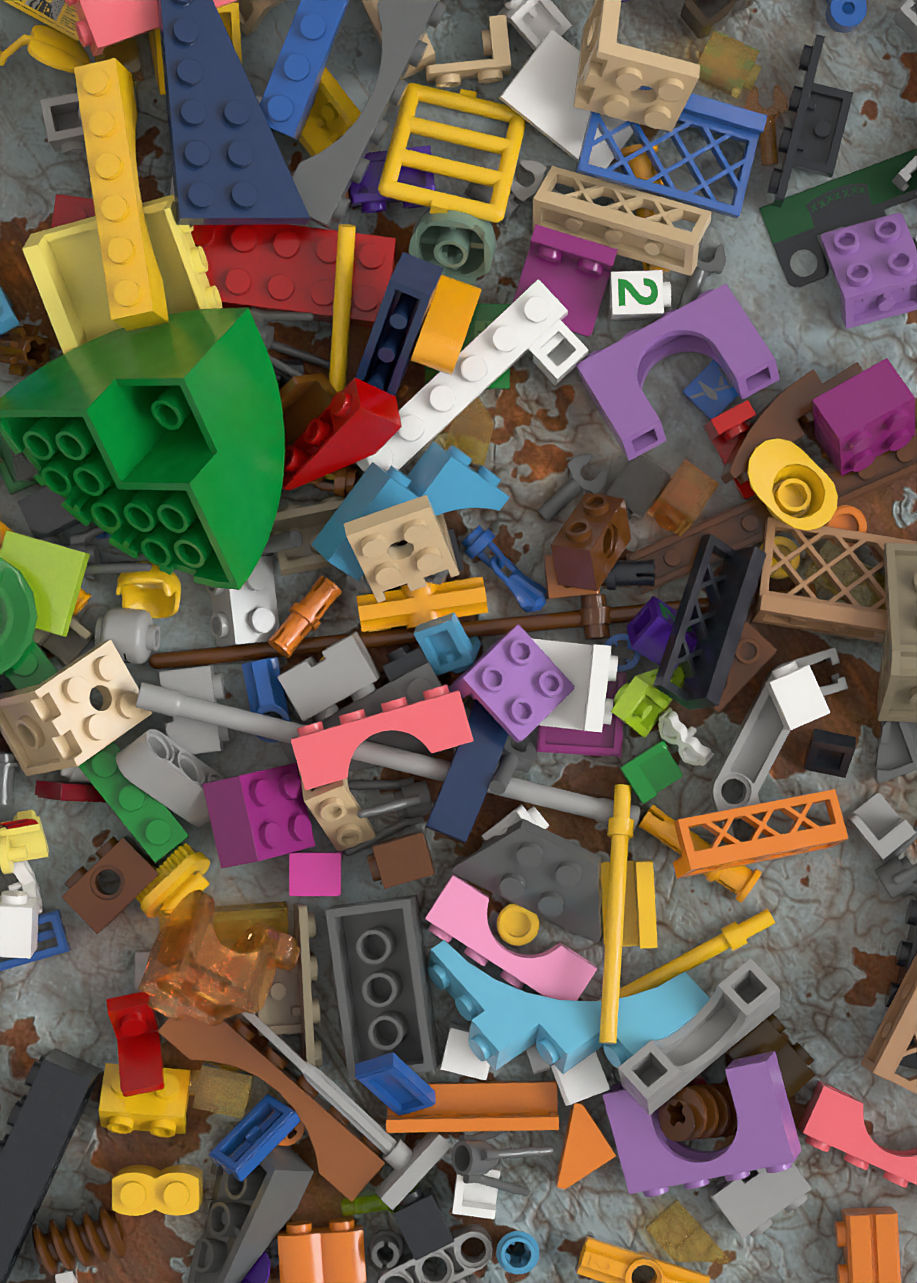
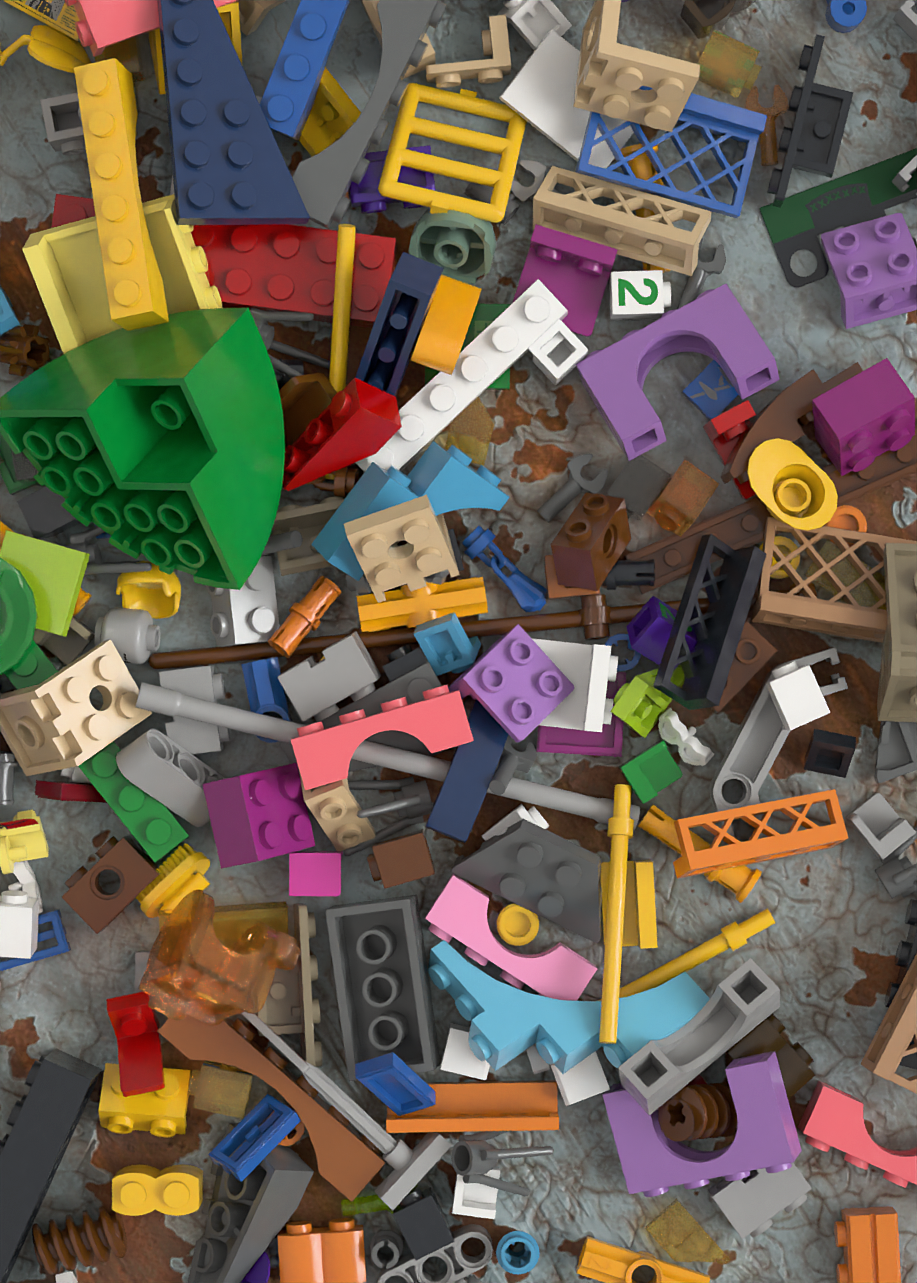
orange slope [555,1100,616,1189] -> none

